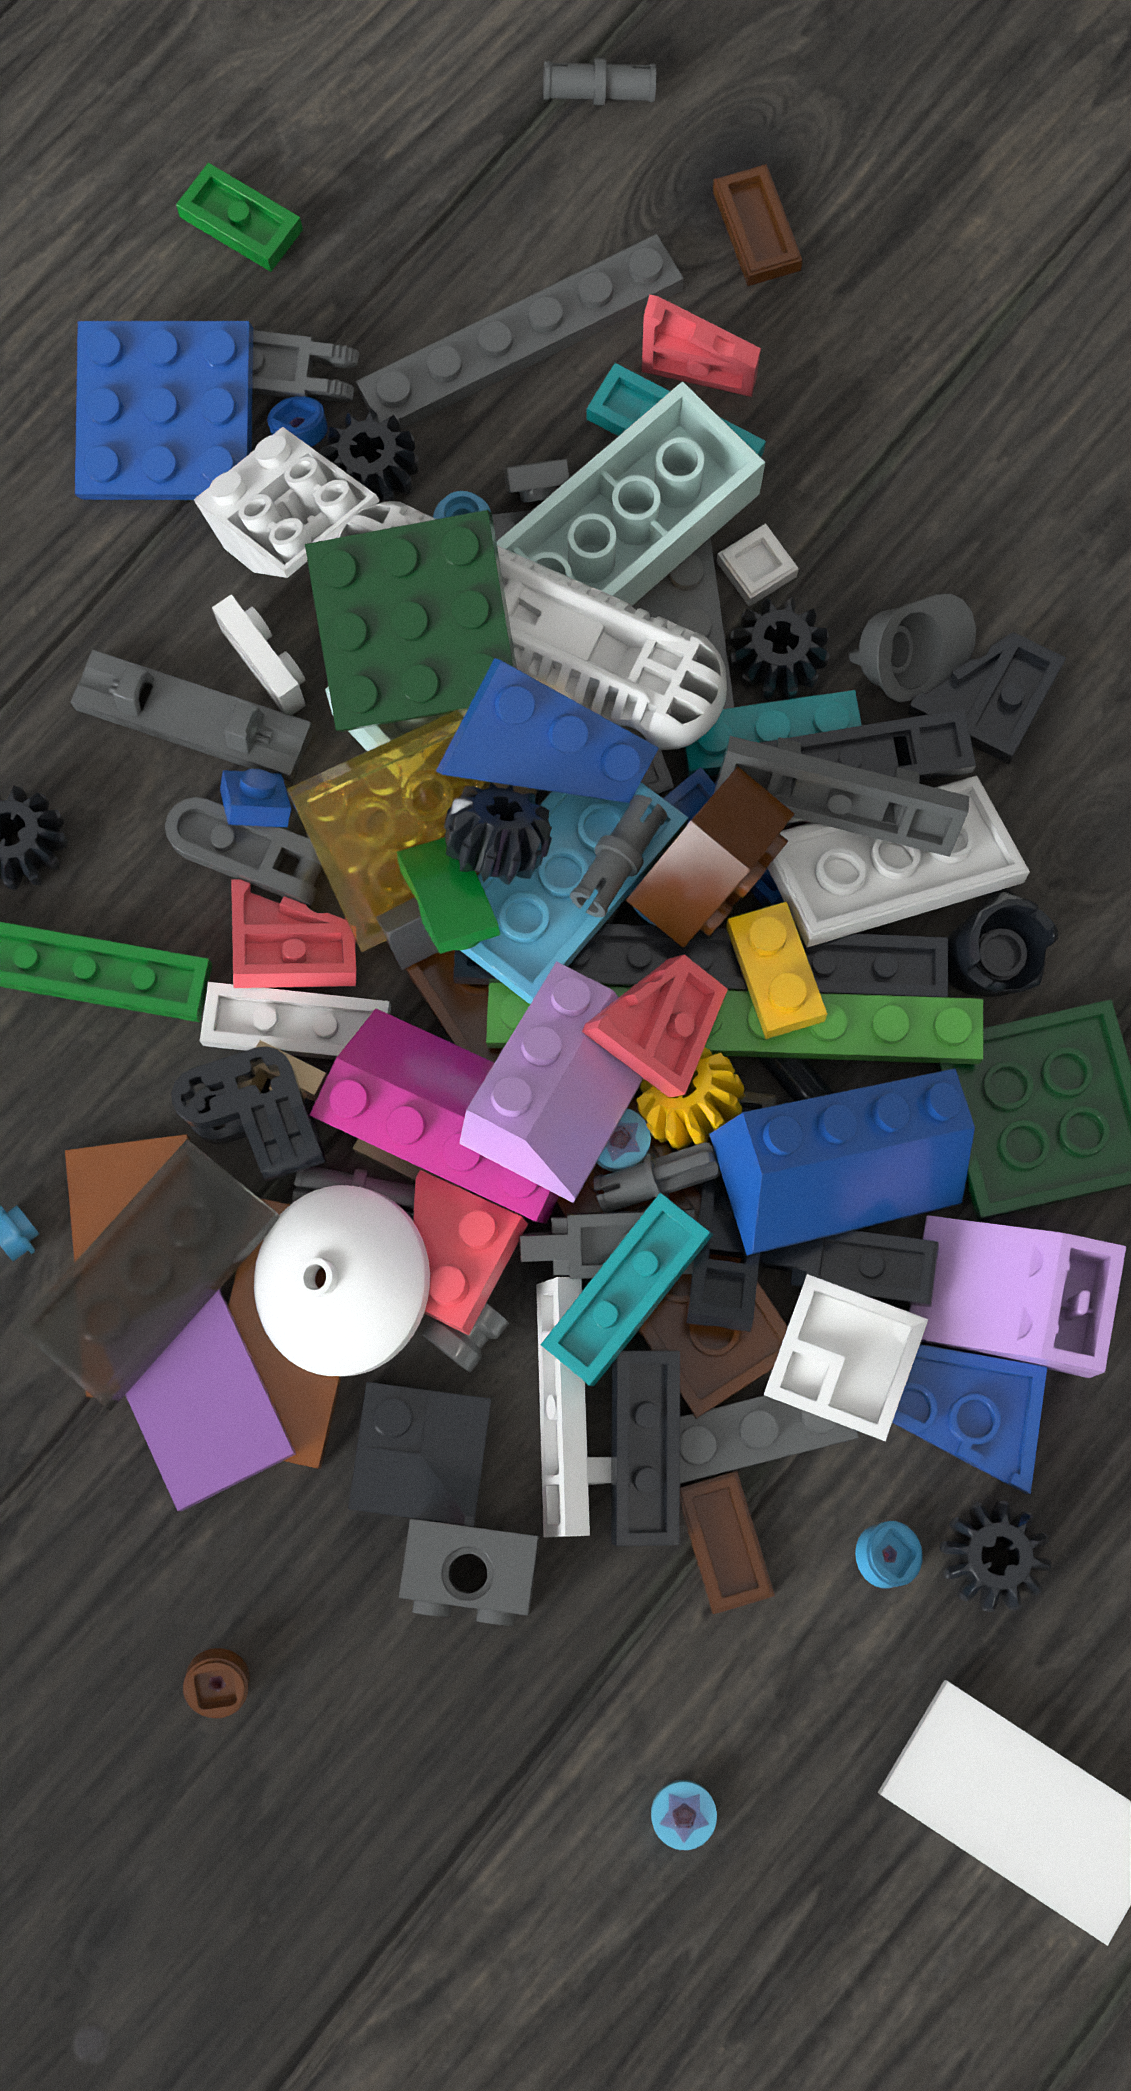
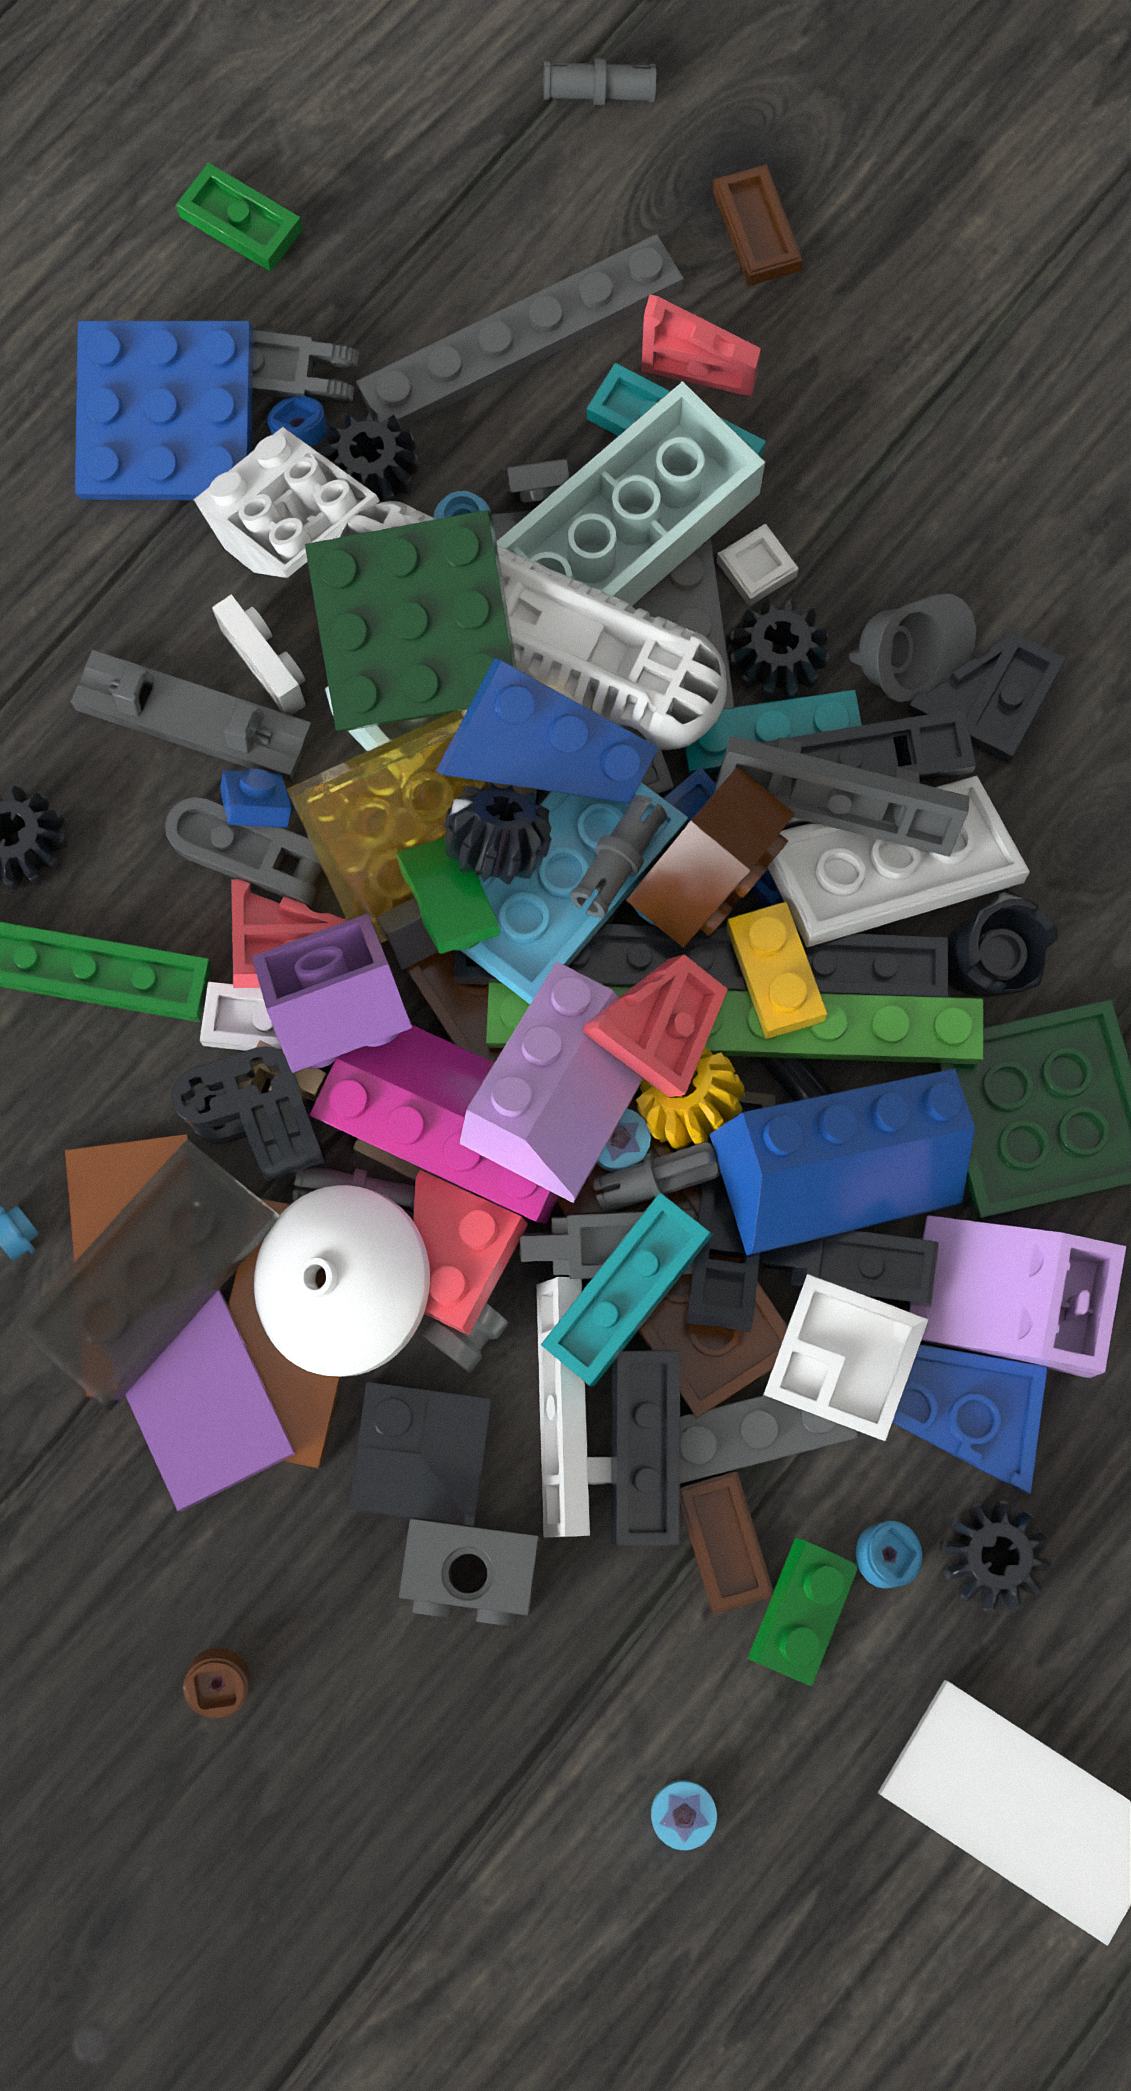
none -> medium lavender brick [252,913,412,1073]
none -> green plate [747,1537,858,1687]

